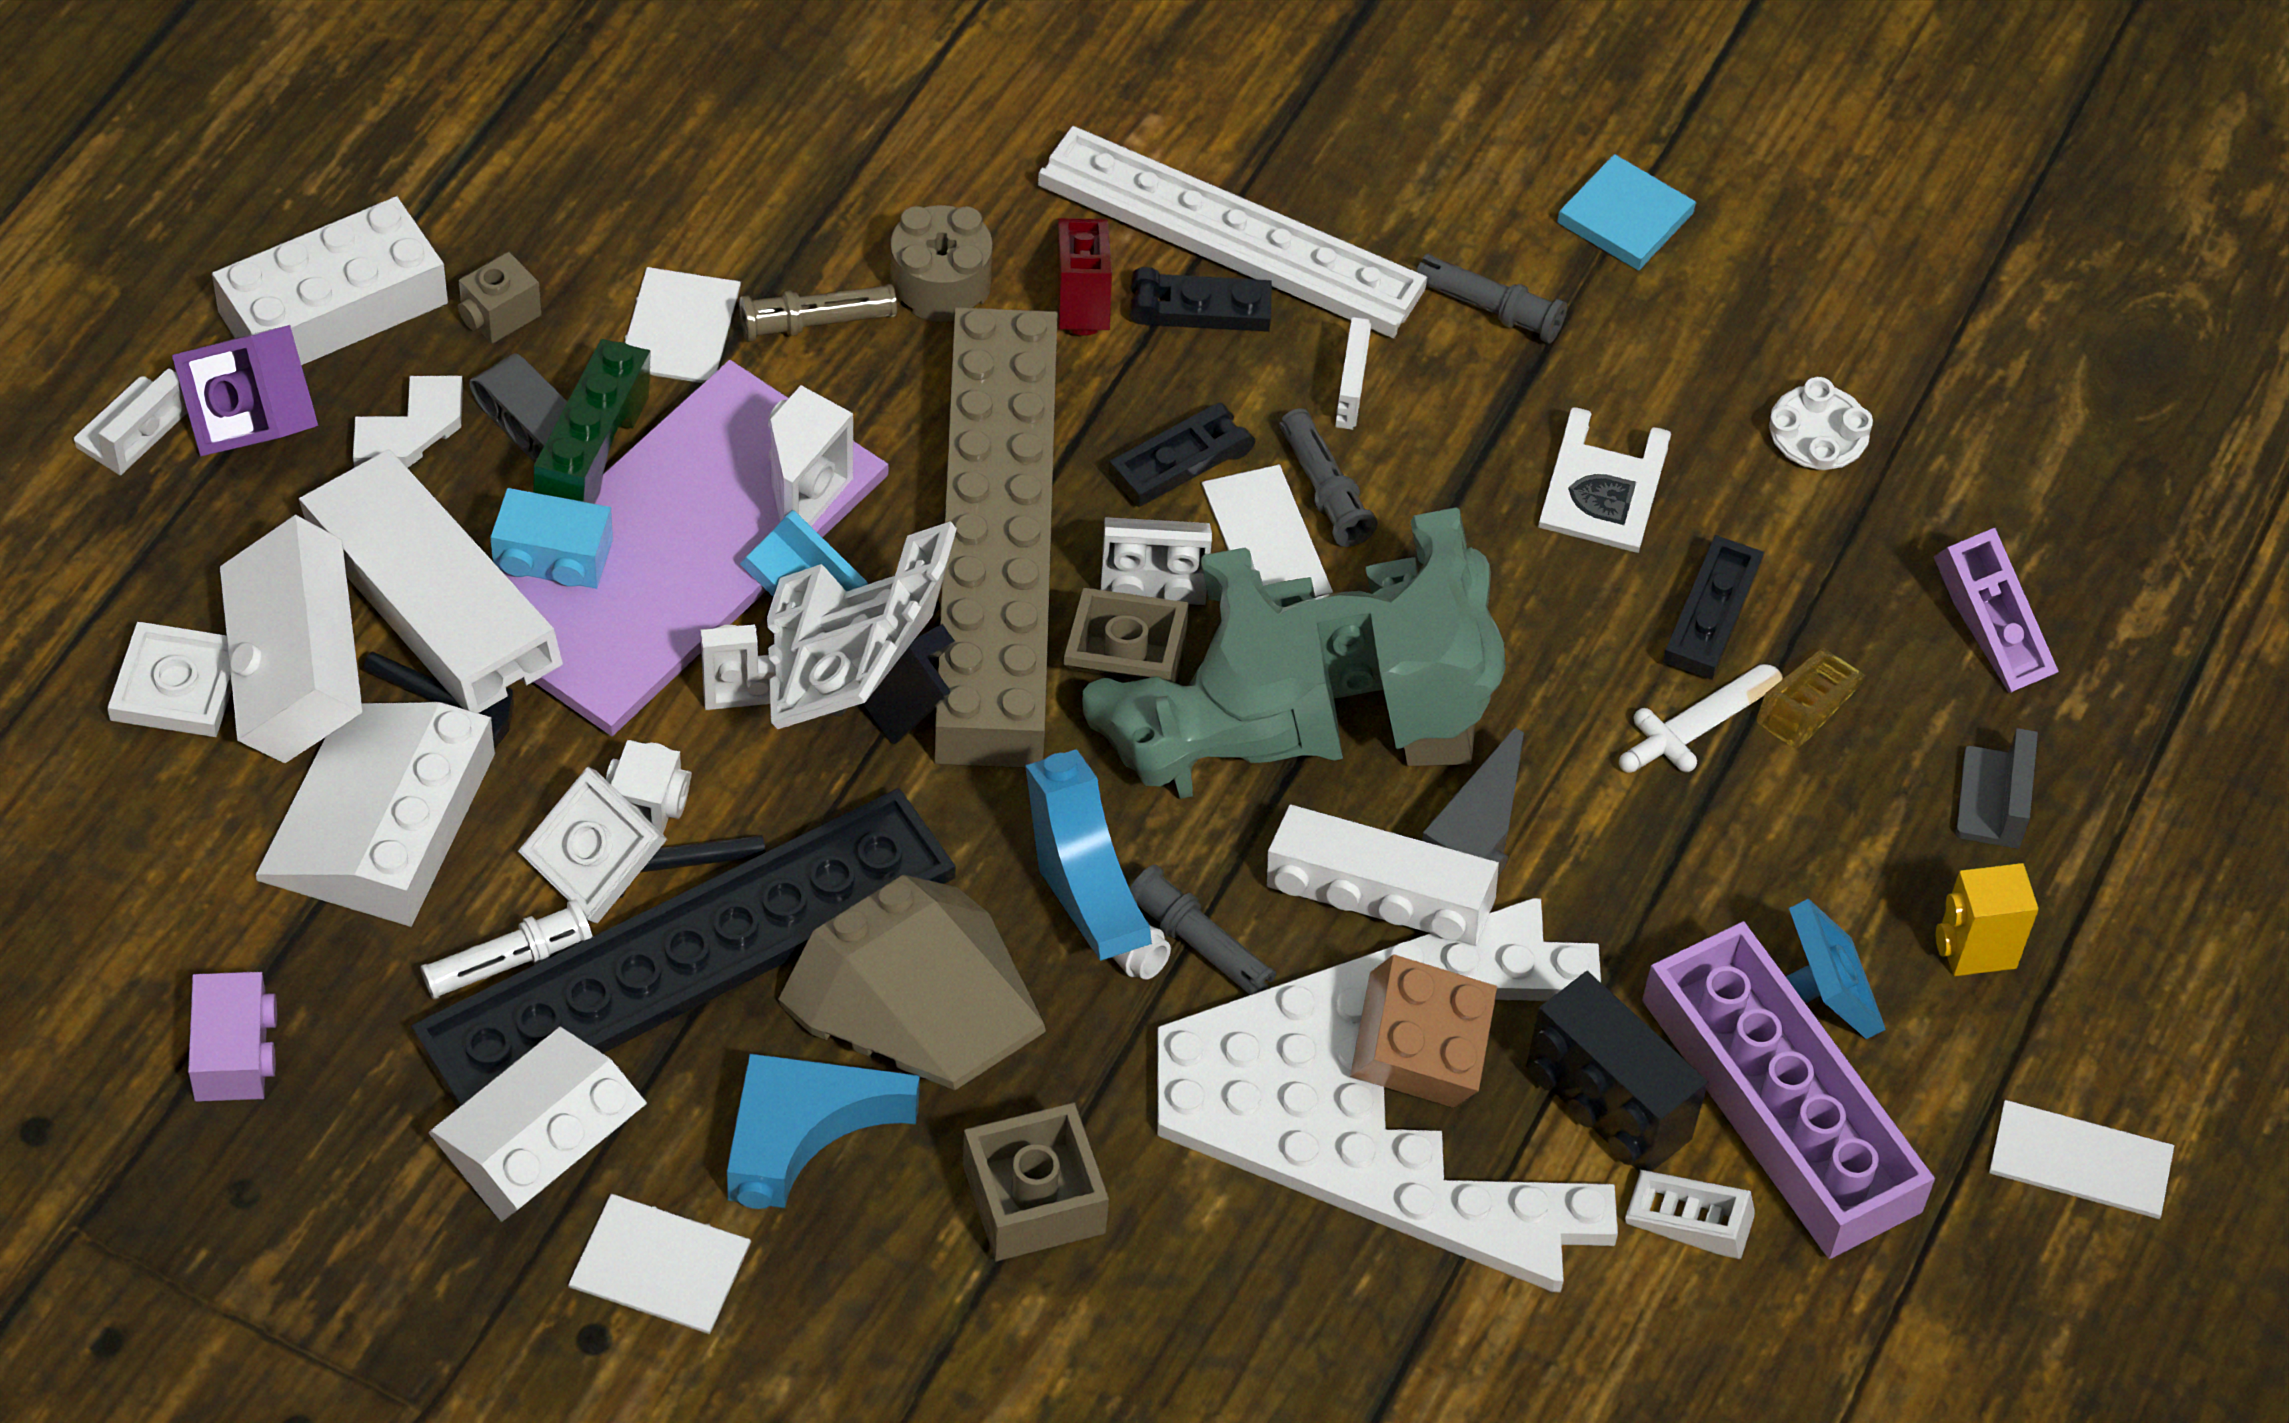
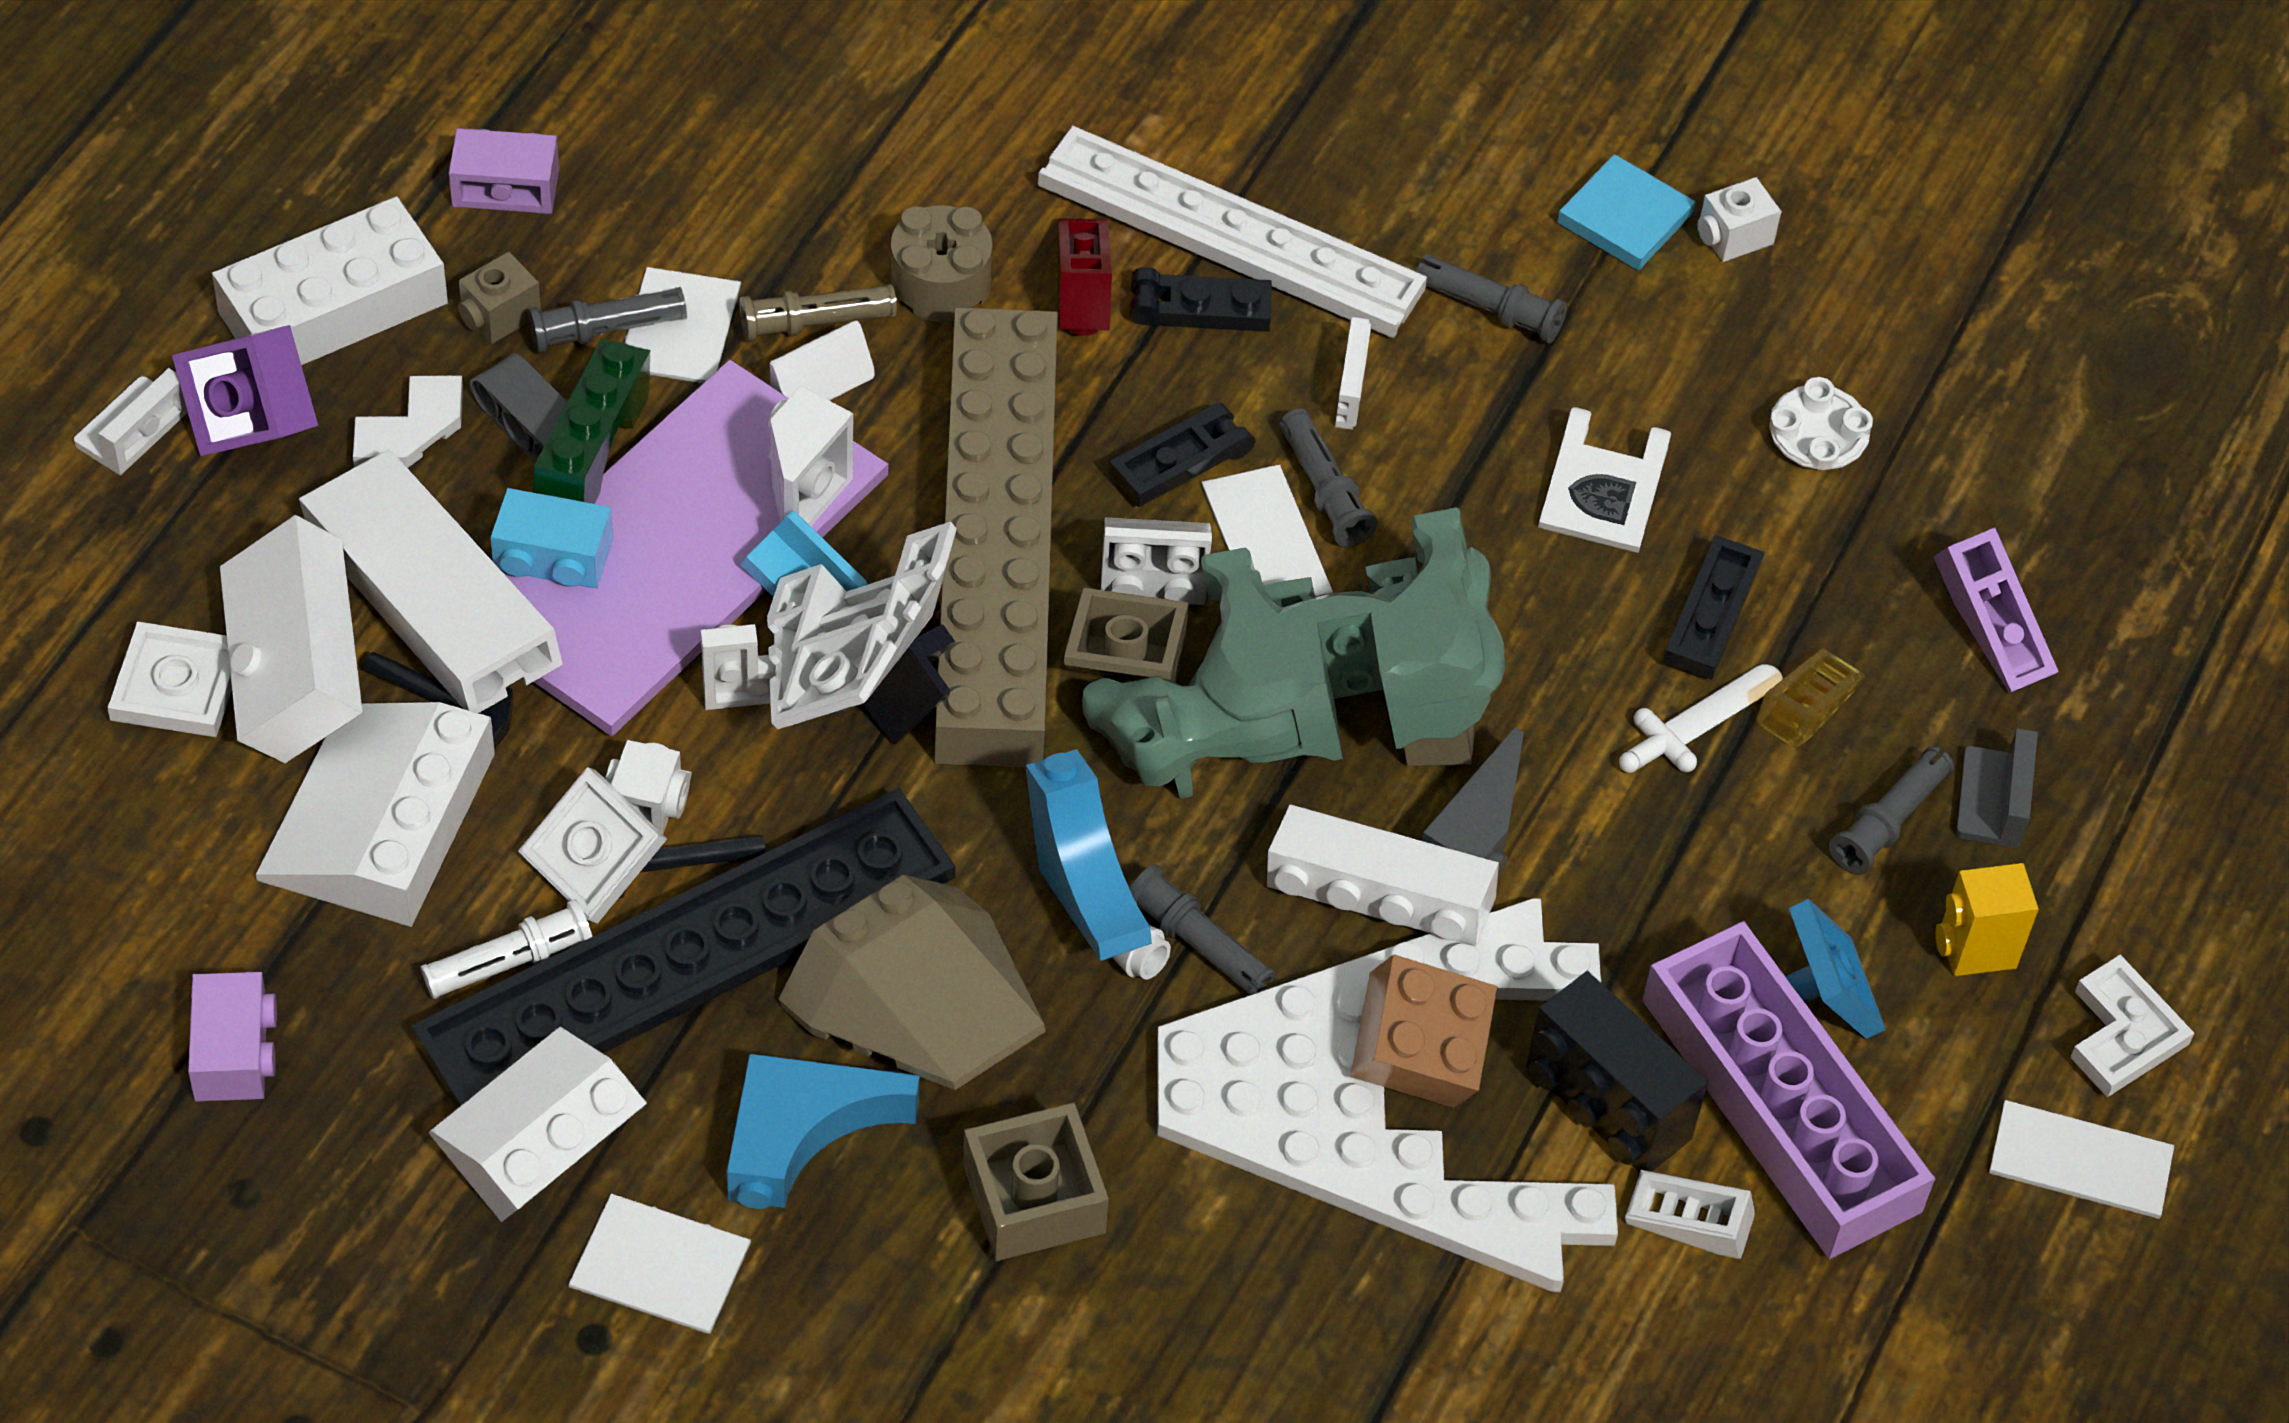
none -> lavender brick [449,128,559,214]
none -> dark grey pin [528,286,687,354]
none -> white slope [770,320,875,400]
none -> white brick [1698,177,1781,262]
none -> dark grey pin [1829,746,1954,875]
none -> white plate [2070,955,2194,1097]

